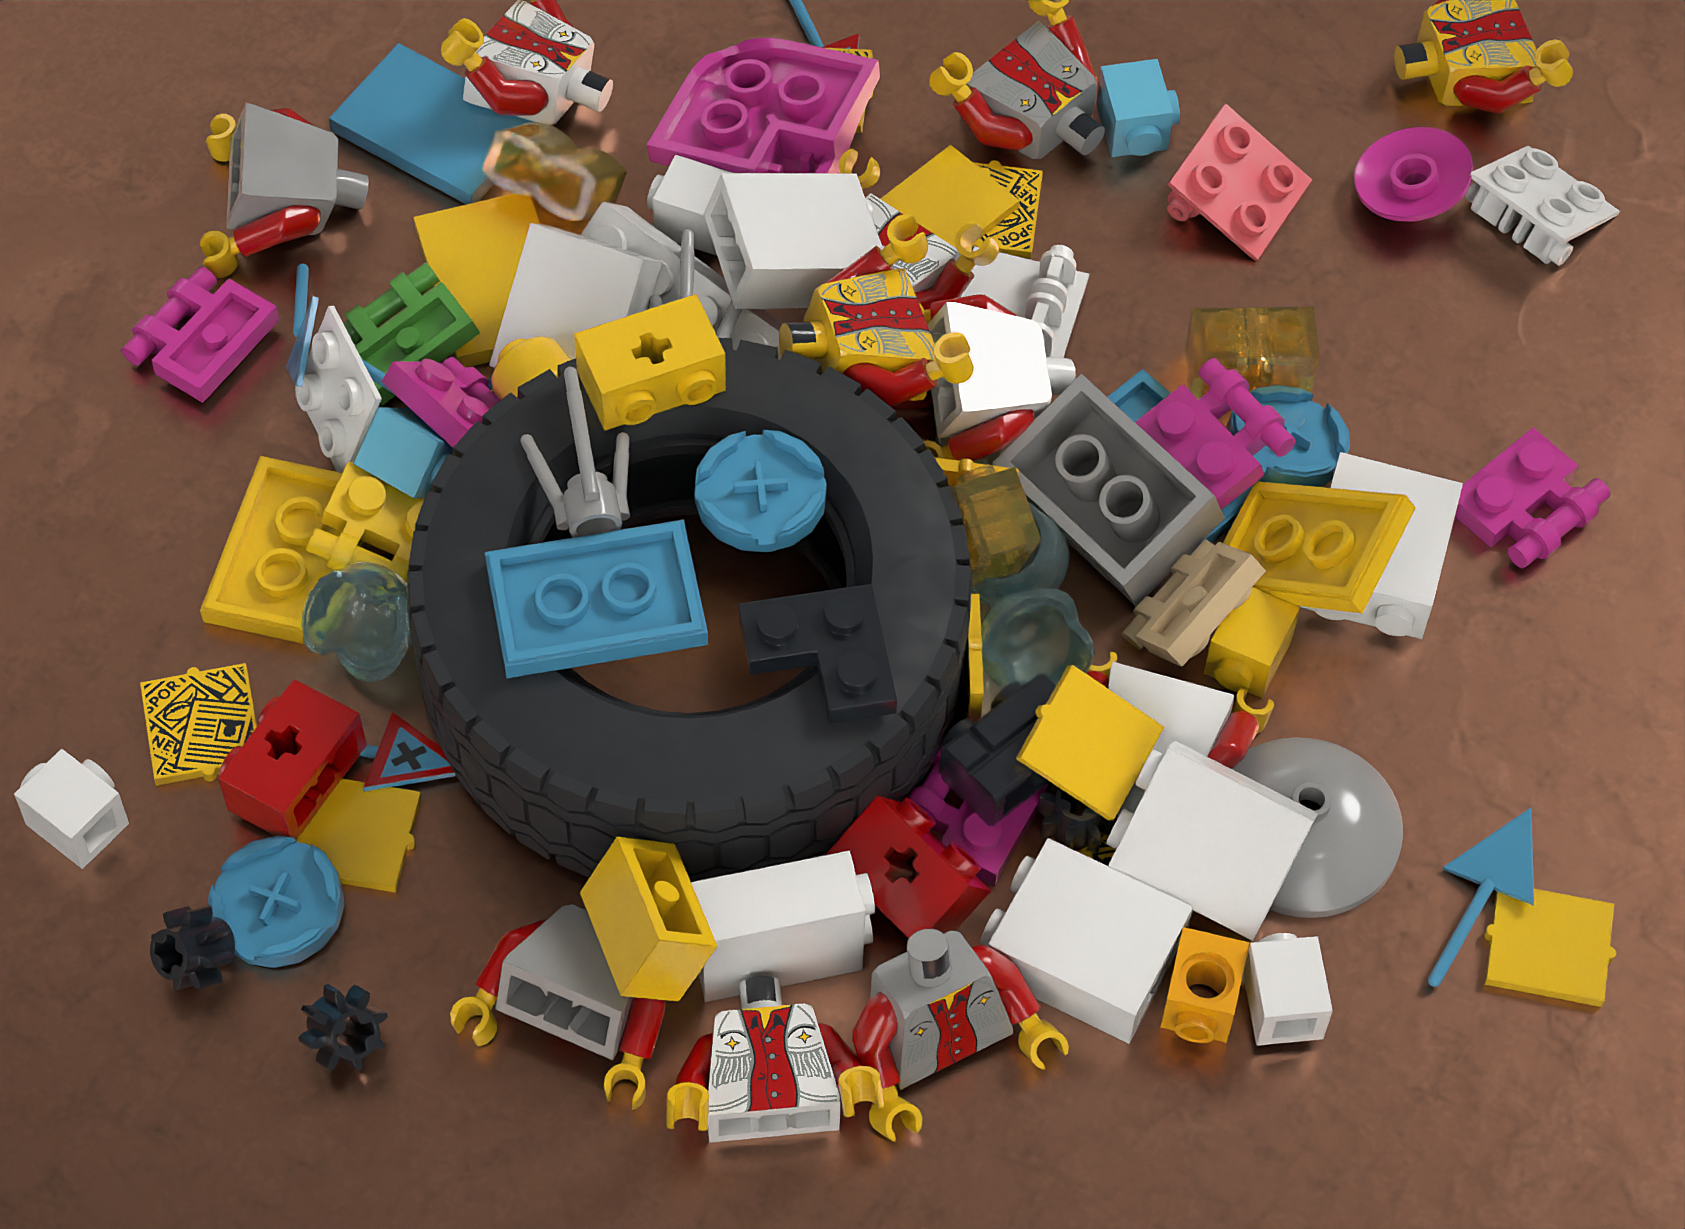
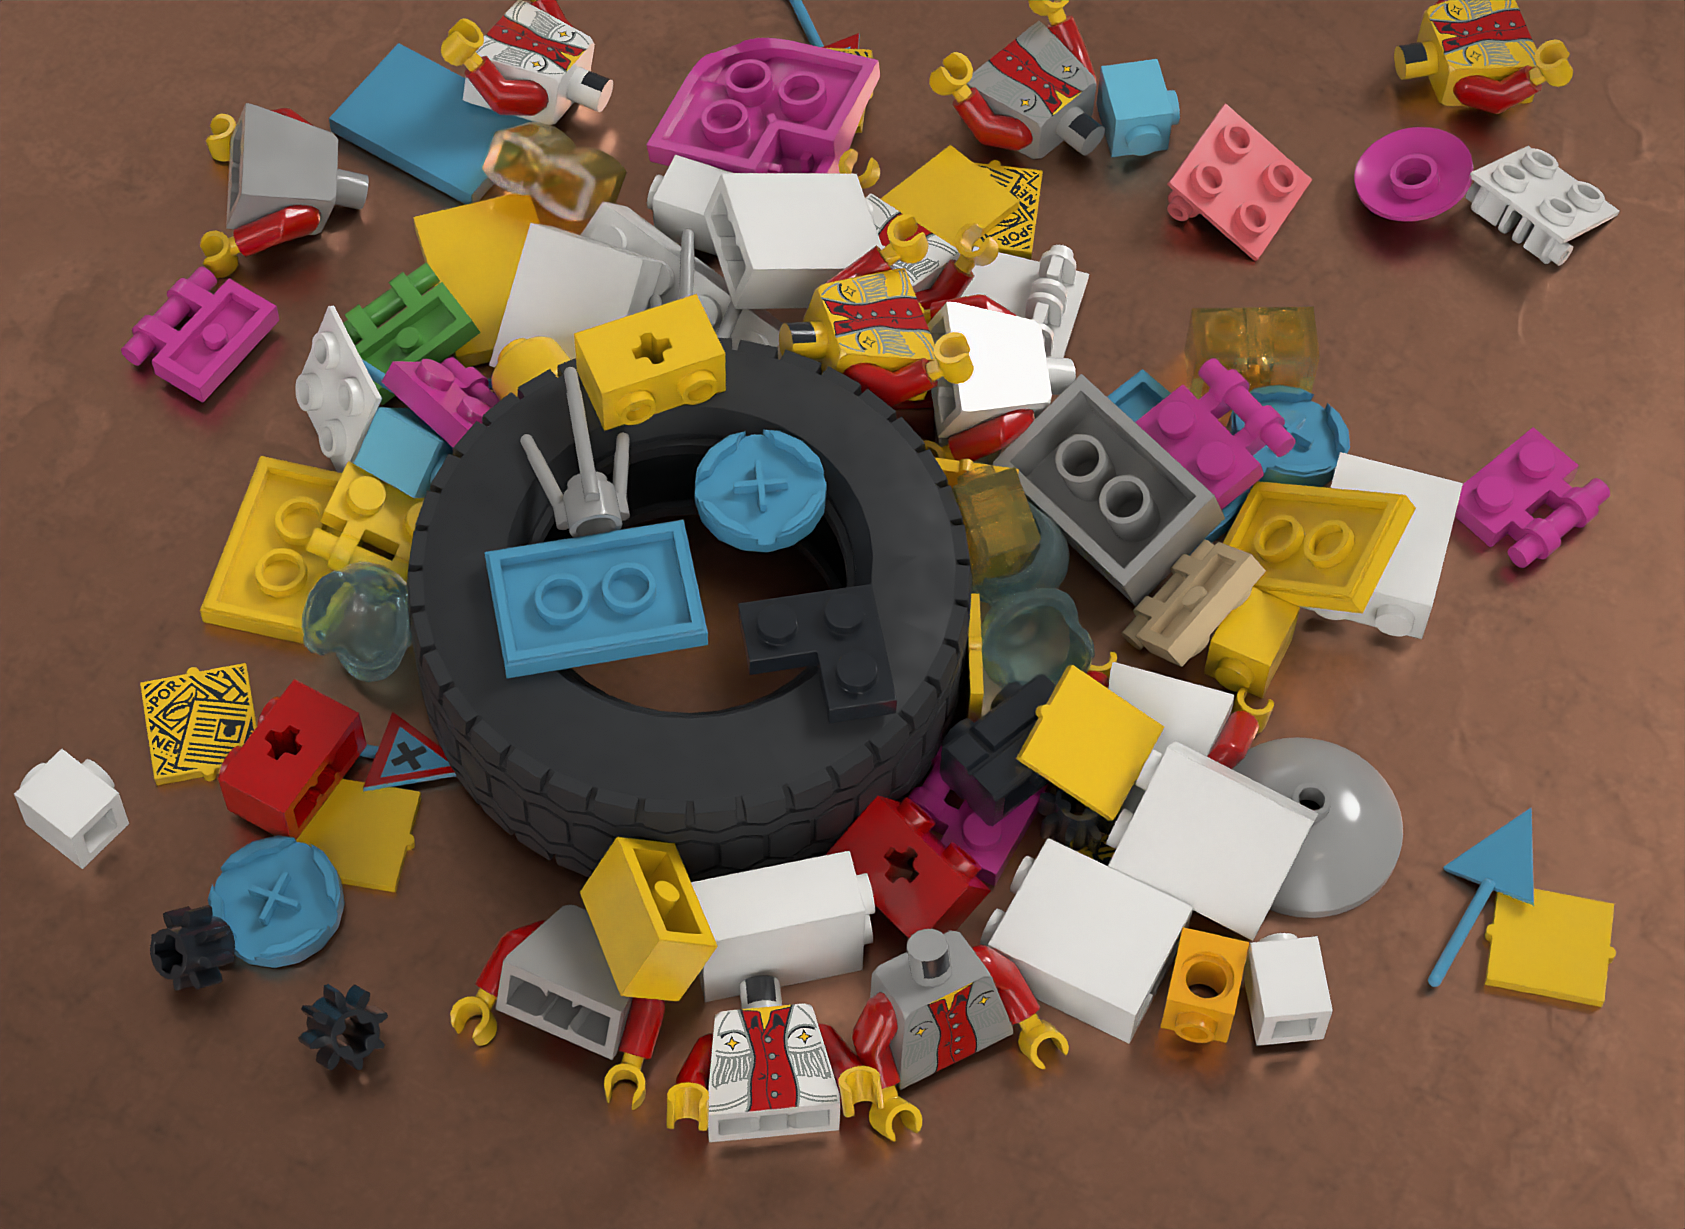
dark azure piece [286,264,319,387] -> none

